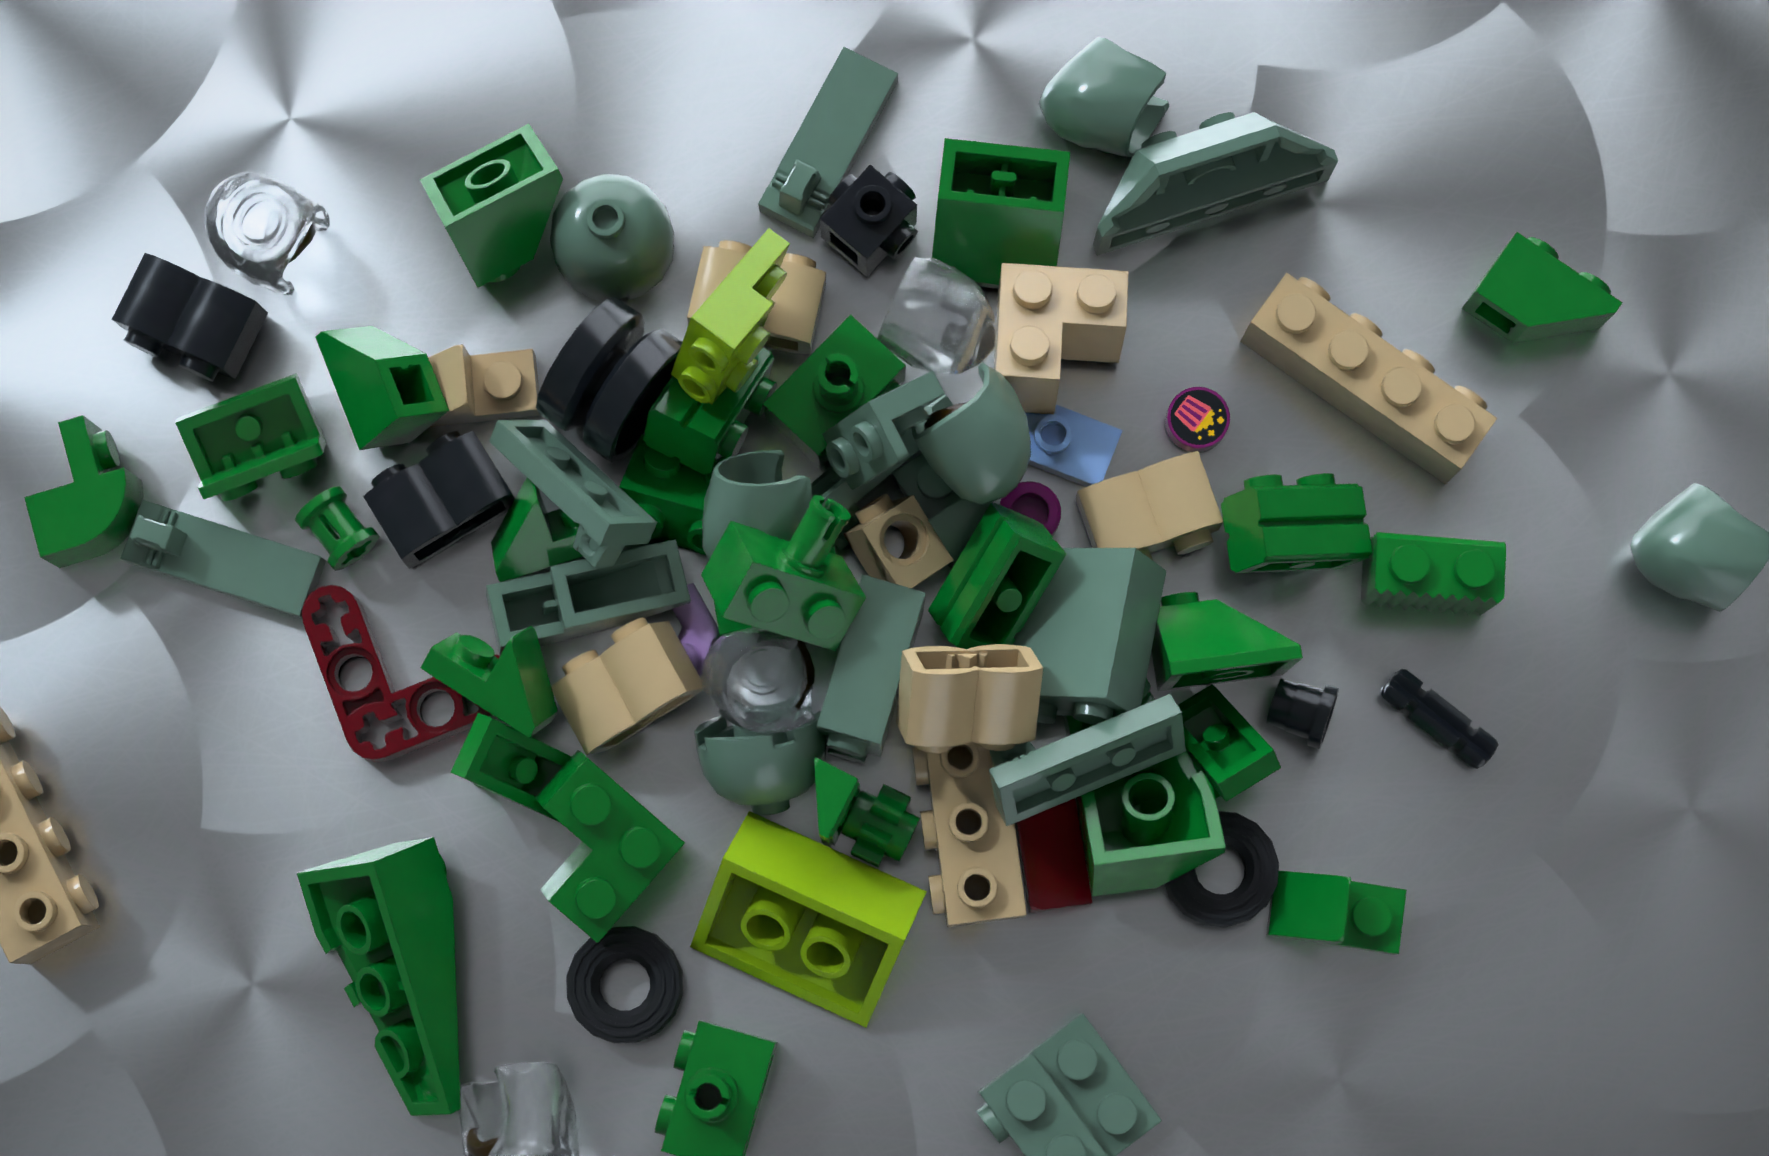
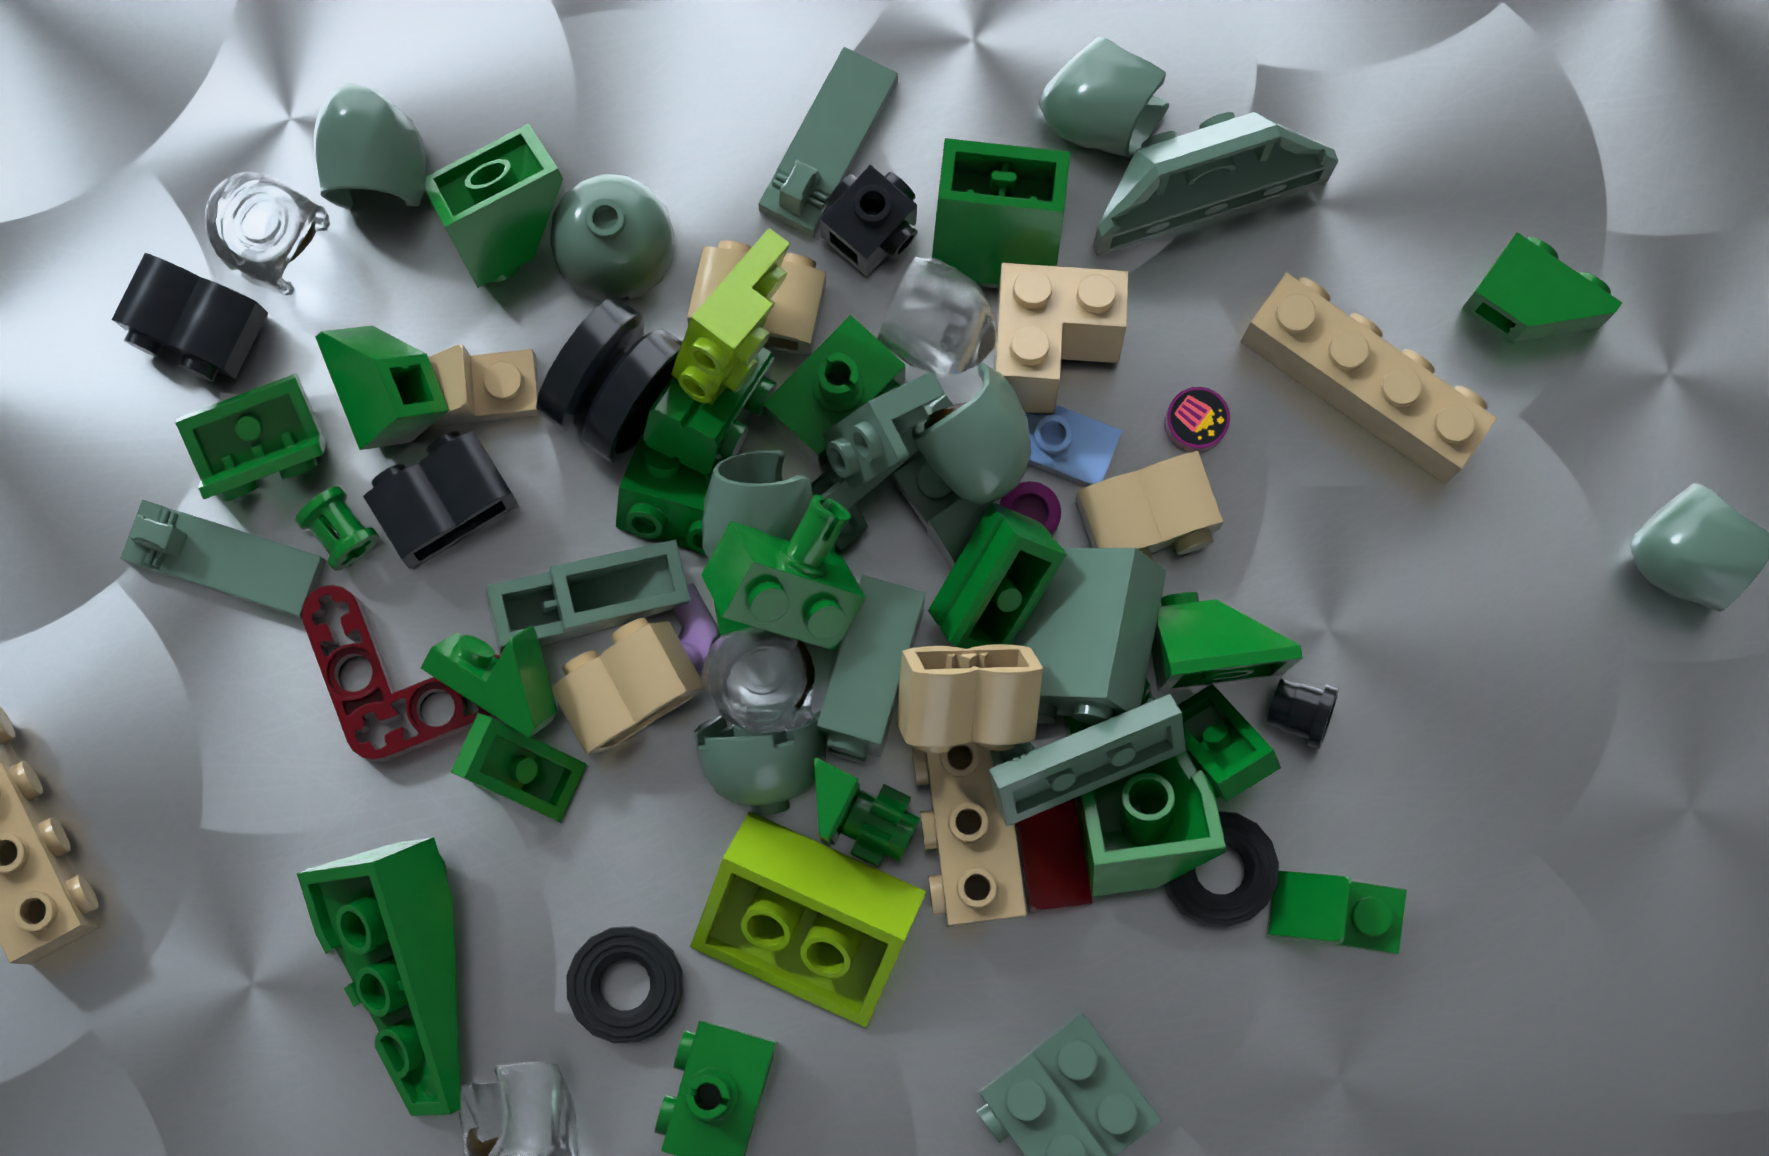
green brick [24,415,144,568] -> none
sand green hinge [489,420,657,568] -> none
green slope [491,478,583,582] -> none
green brick [535,750,685,943] -> none
tan brick [843,494,953,588] -> none
green brick [1221,473,1373,573] -> none
green brick [1361,532,1506,616] -> none
black axle [1381,669,1499,769] -> none
none -> sand green piece [314,83,426,209]

